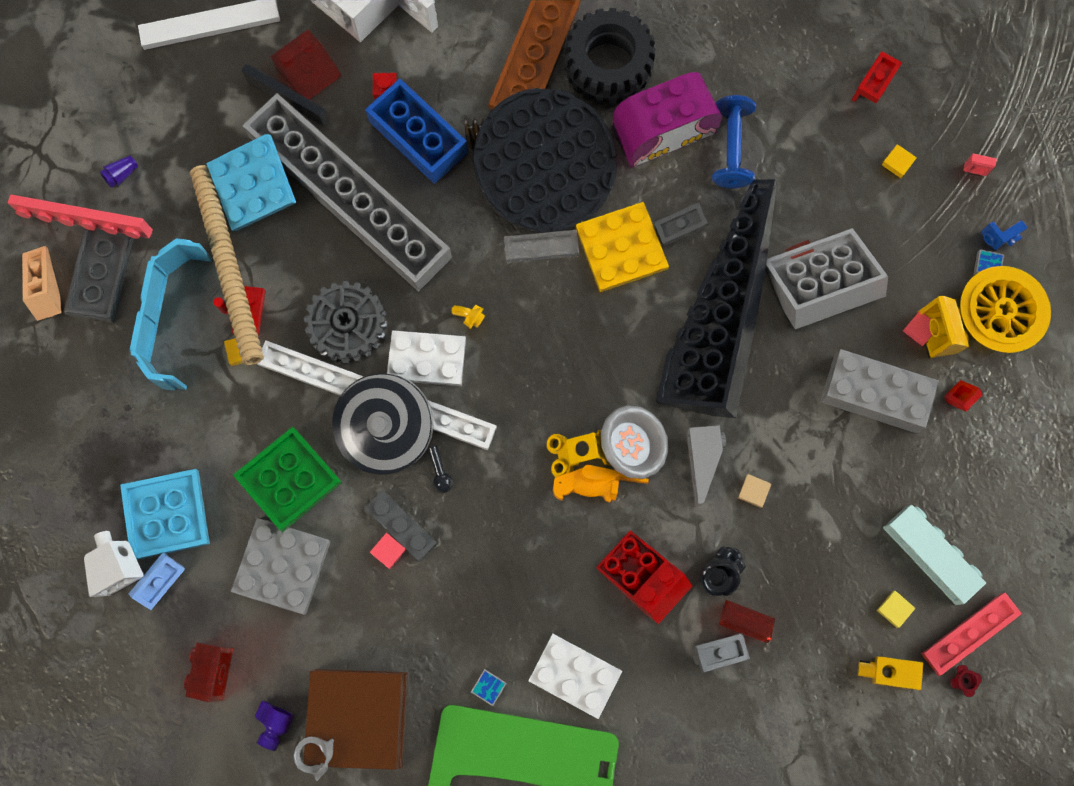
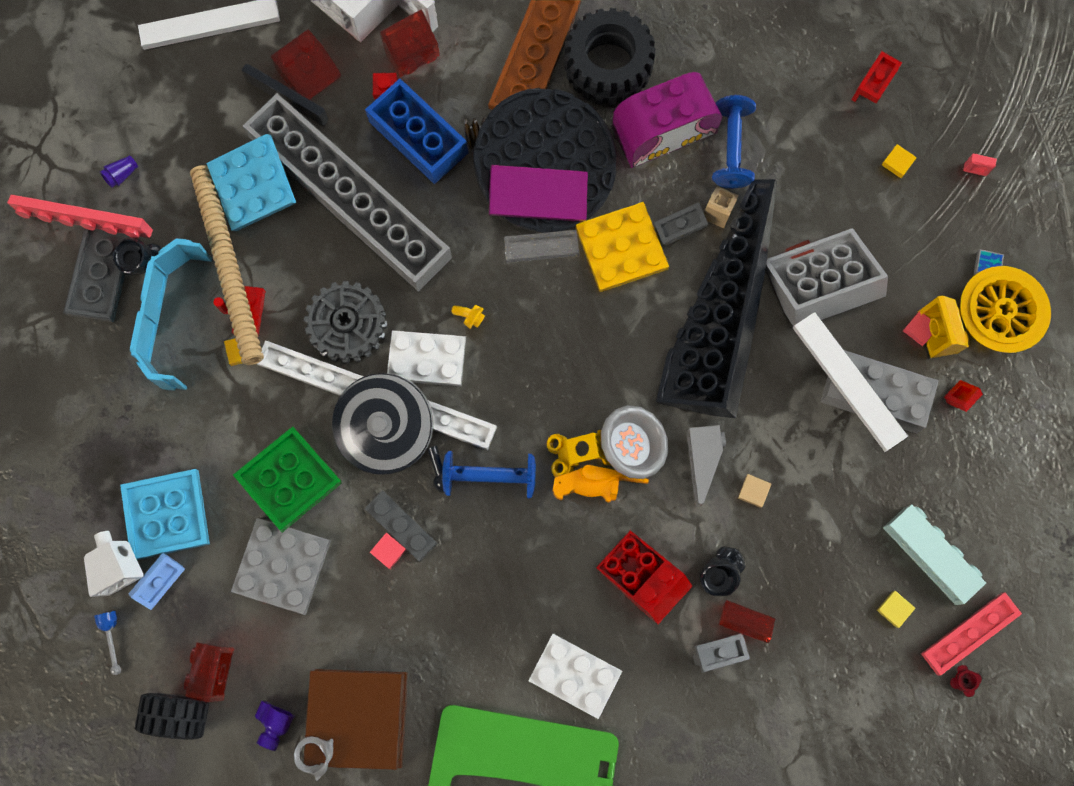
light nougat slope [22,246,61,321] -> none
tile [471,669,507,706] -> none
yellow torso [858,656,923,690] -> none
blue bracket [981,220,1027,251] -> none
none -> hinge [94,611,121,675]
none -> black hair [112,238,161,275]
none -> black tyre [134,693,209,740]
none -> clear red slope [380,10,440,77]
none -> blue hose [442,451,536,498]
none -> magenta tile [489,165,588,222]
none -> tan slope [704,186,739,228]
none -> white tile [793,312,908,452]

